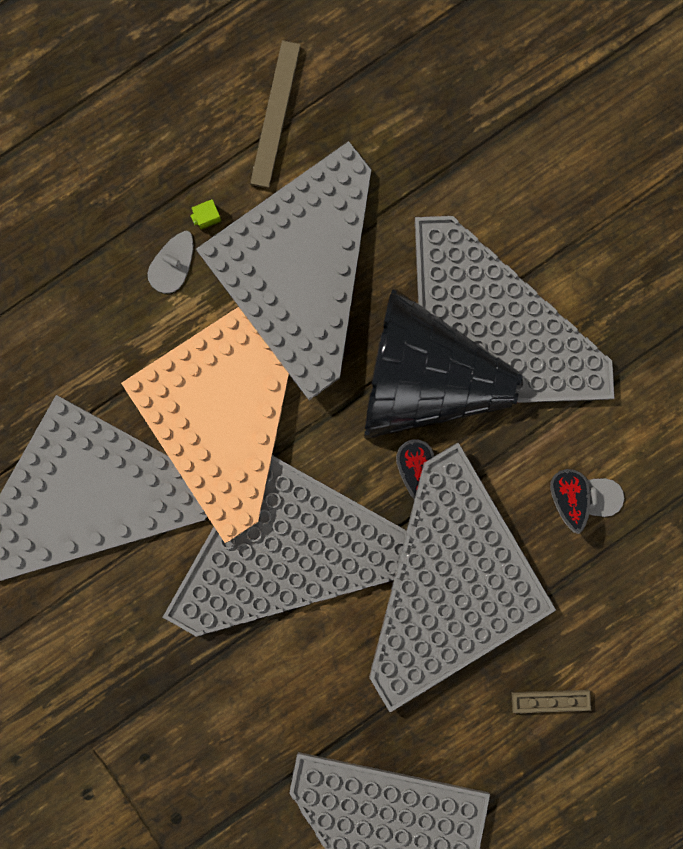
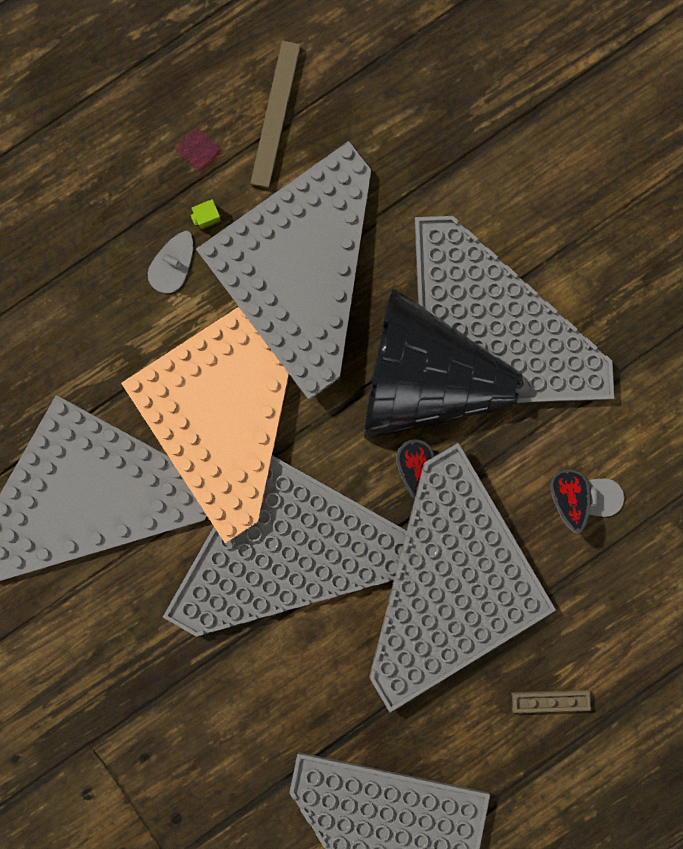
none -> clear pink piece [175,127,220,172]

